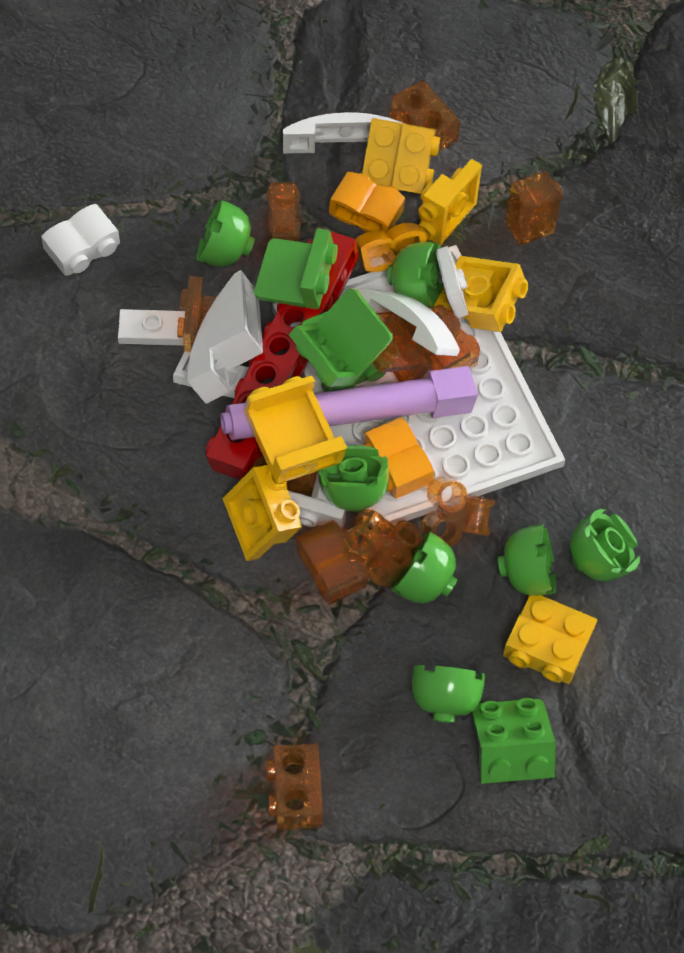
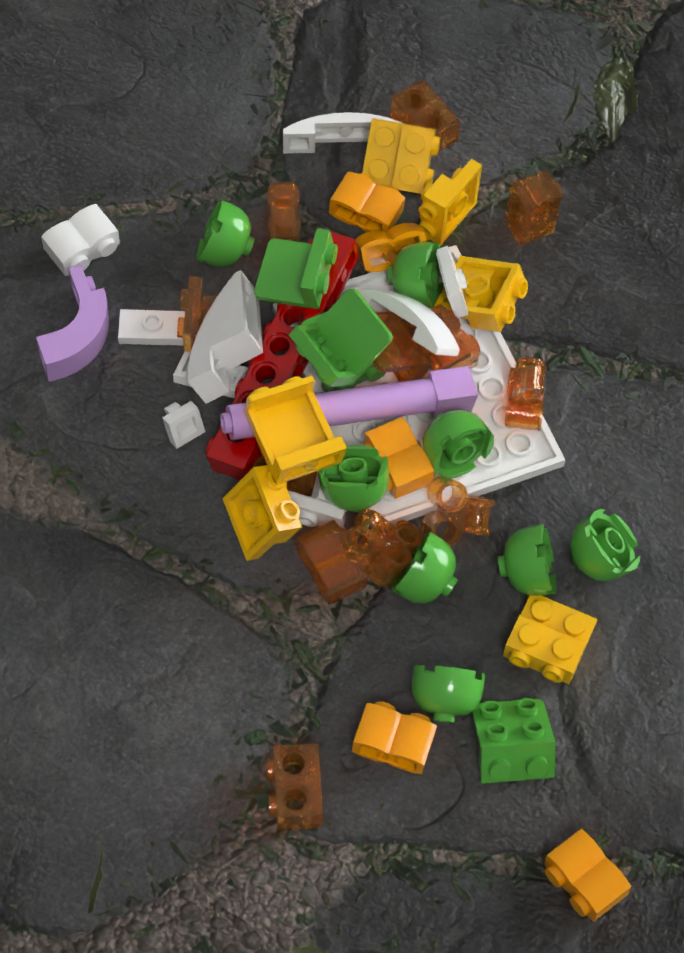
none -> lavender arch [36,265,109,382]
none -> white tile [162,401,205,449]
none -> light orange brick [352,701,437,774]
none -> bright green cylinder [423,410,494,479]
none -> clear orange piece [505,358,546,431]
none -> light orange brick [544,829,631,922]

